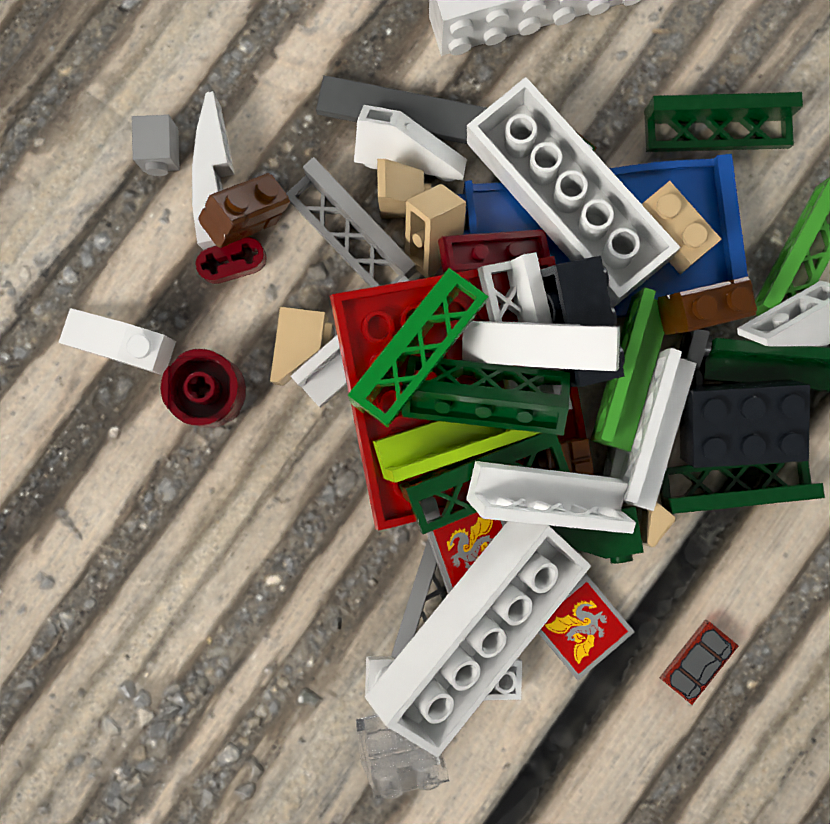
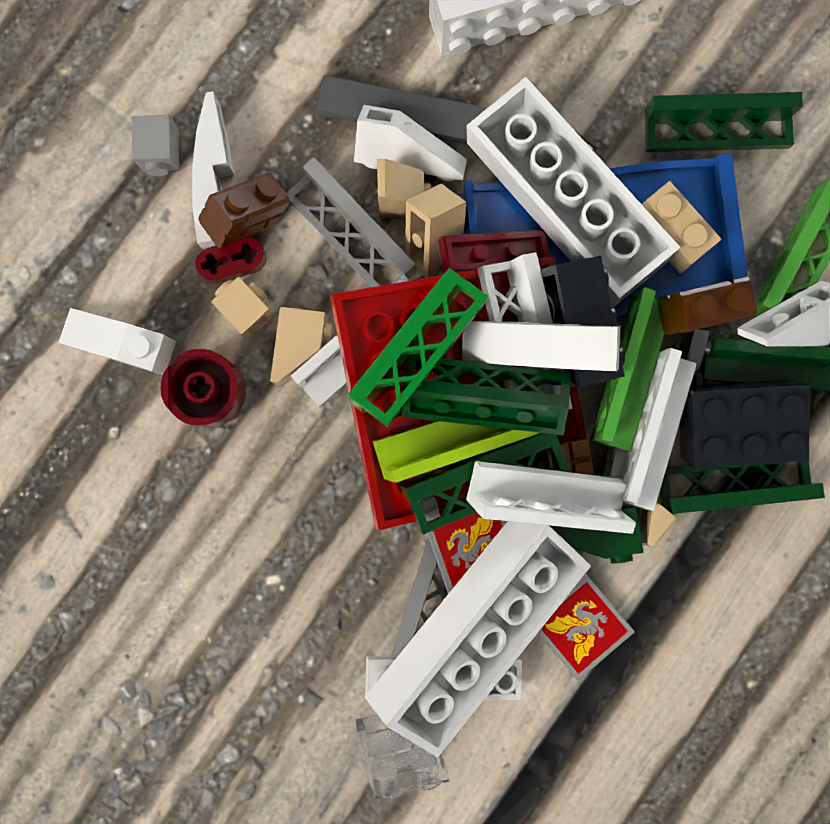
tile [659,619,739,705] -> none
none -> tan brick [211,276,275,340]

